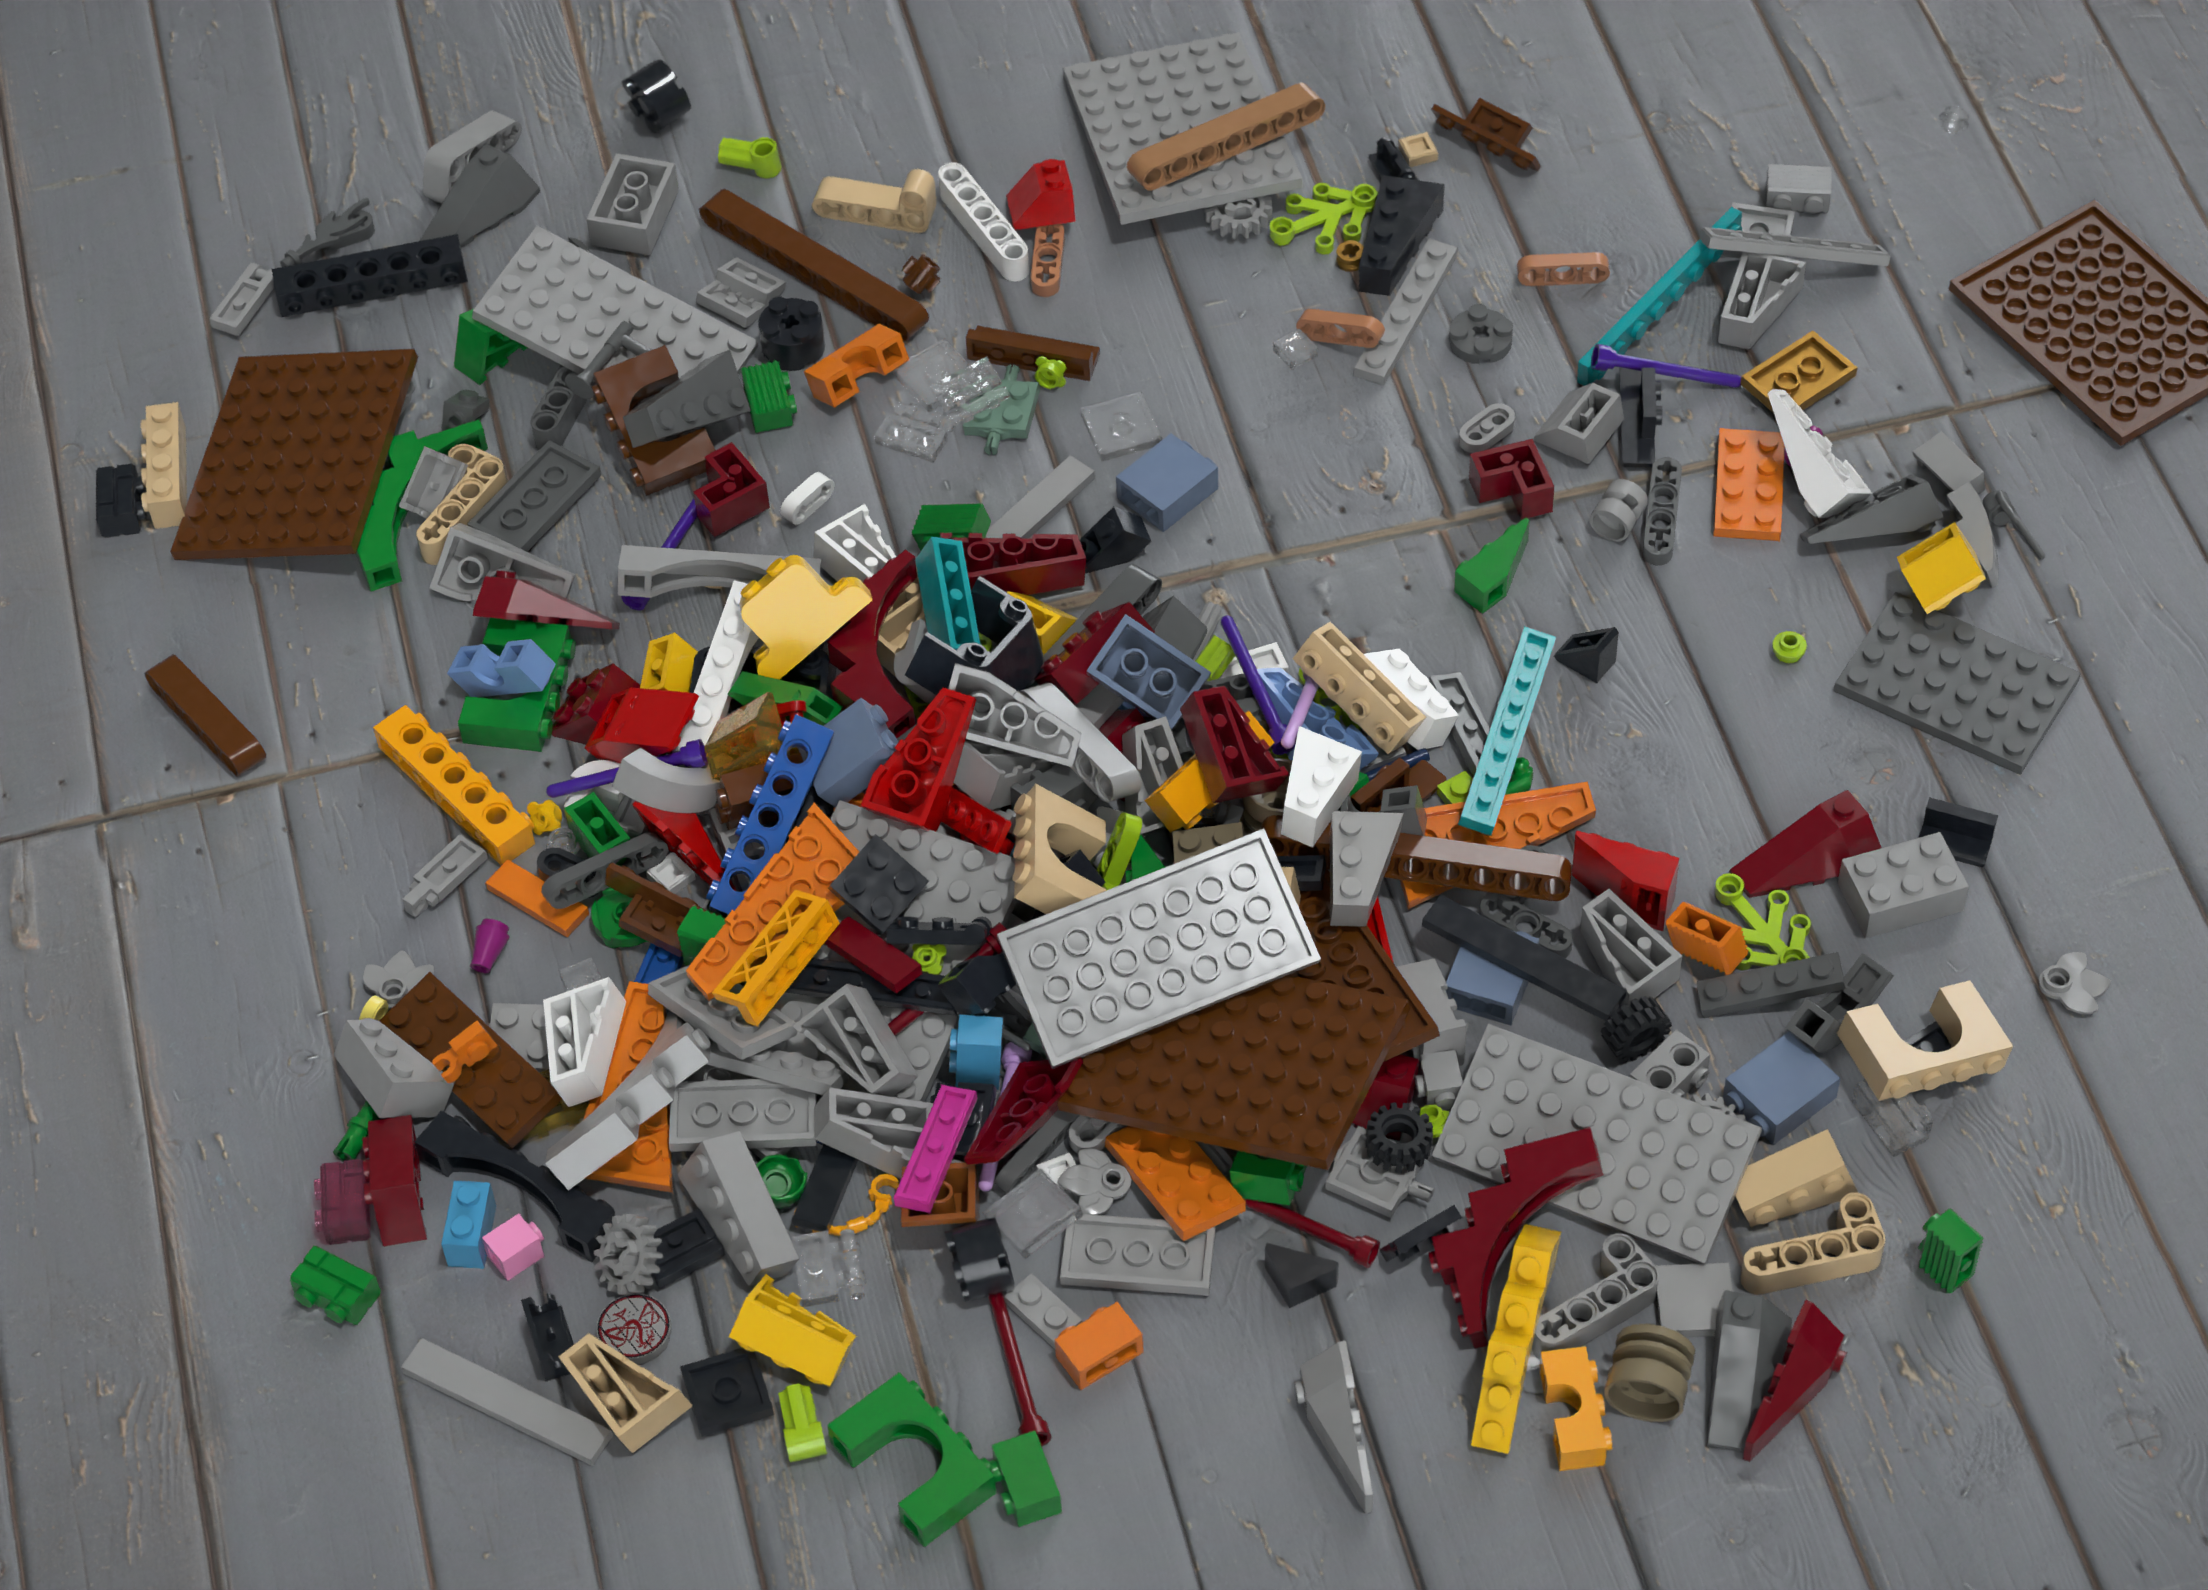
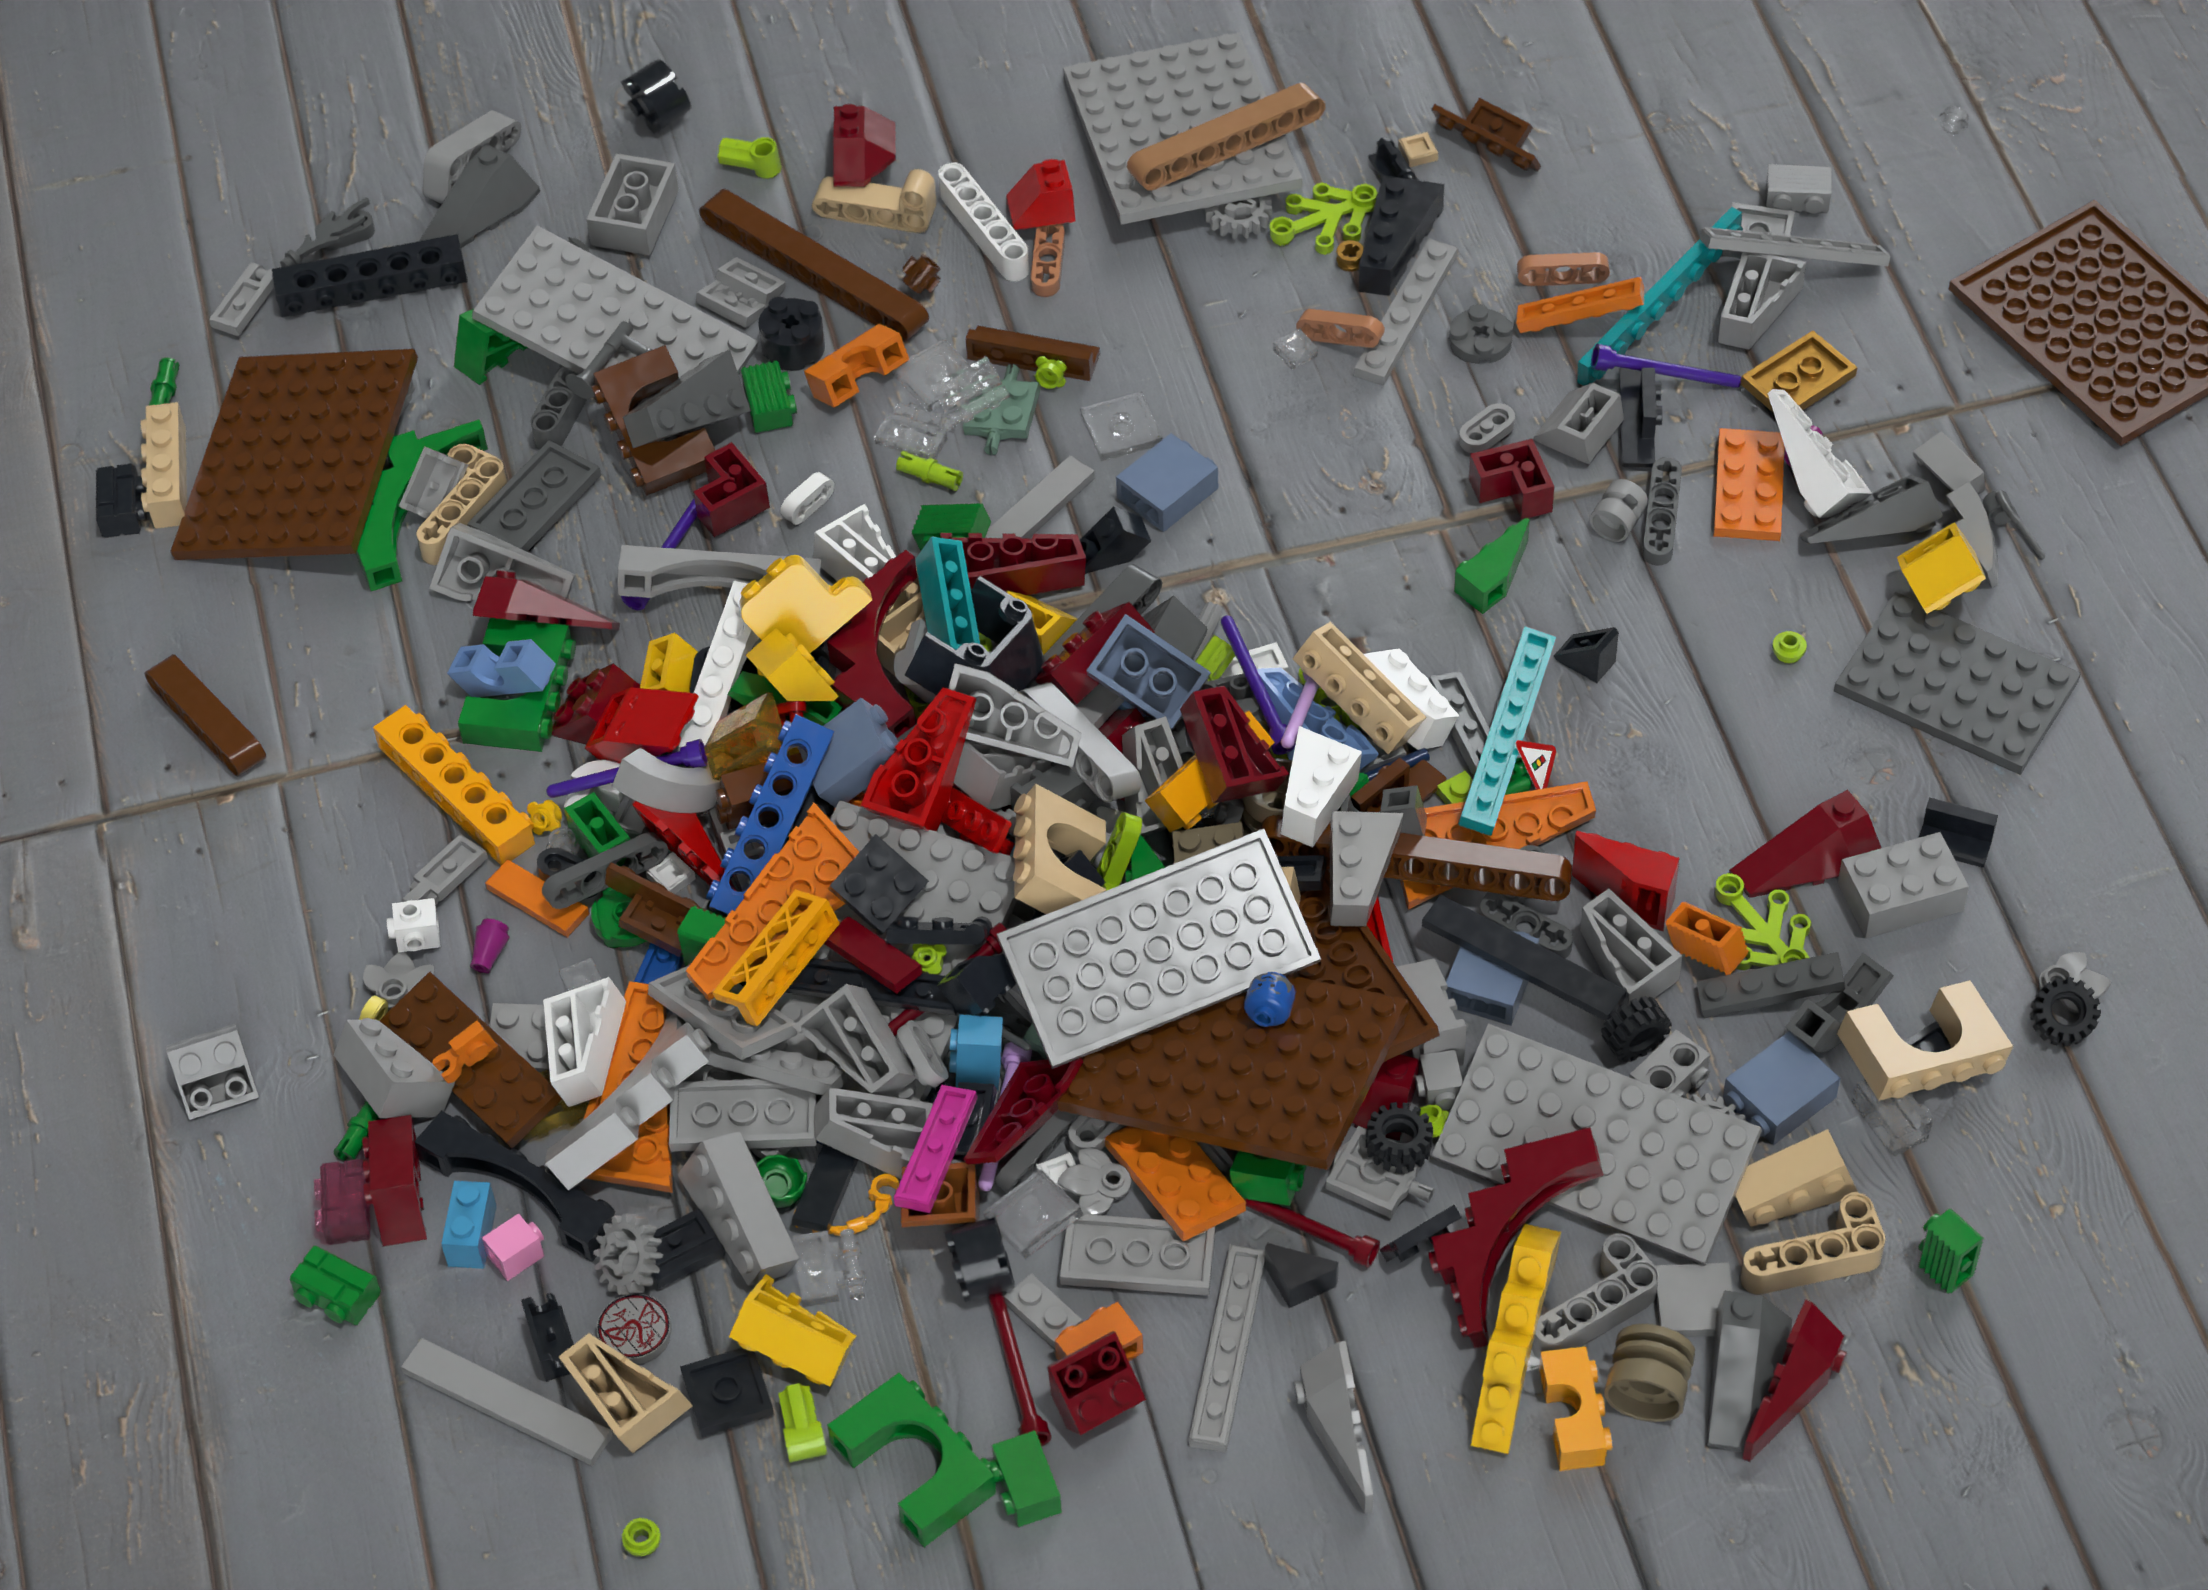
dark grey bracket [442,390,490,431] -> none
none -> green pin [148,357,180,406]
none -> light grey slope [166,1023,259,1120]
none -> white brick [387,898,441,953]
none -> lime plate [622,1518,661,1556]
none -> yellow slope [746,628,839,701]
none -> dark red wedge [834,104,896,187]
none -> lime pin [896,451,963,491]
none -> light grey plate [897,1020,948,1087]
none -> dark red slope [1047,1331,1146,1435]
none -> light grey tile [1189,1245,1265,1453]
none -> blue head [1244,972,1295,1027]
none -> orange plate [1516,277,1645,333]
none -> sticker [1516,740,1556,790]
none -> black tyre [2030,977,2101,1047]

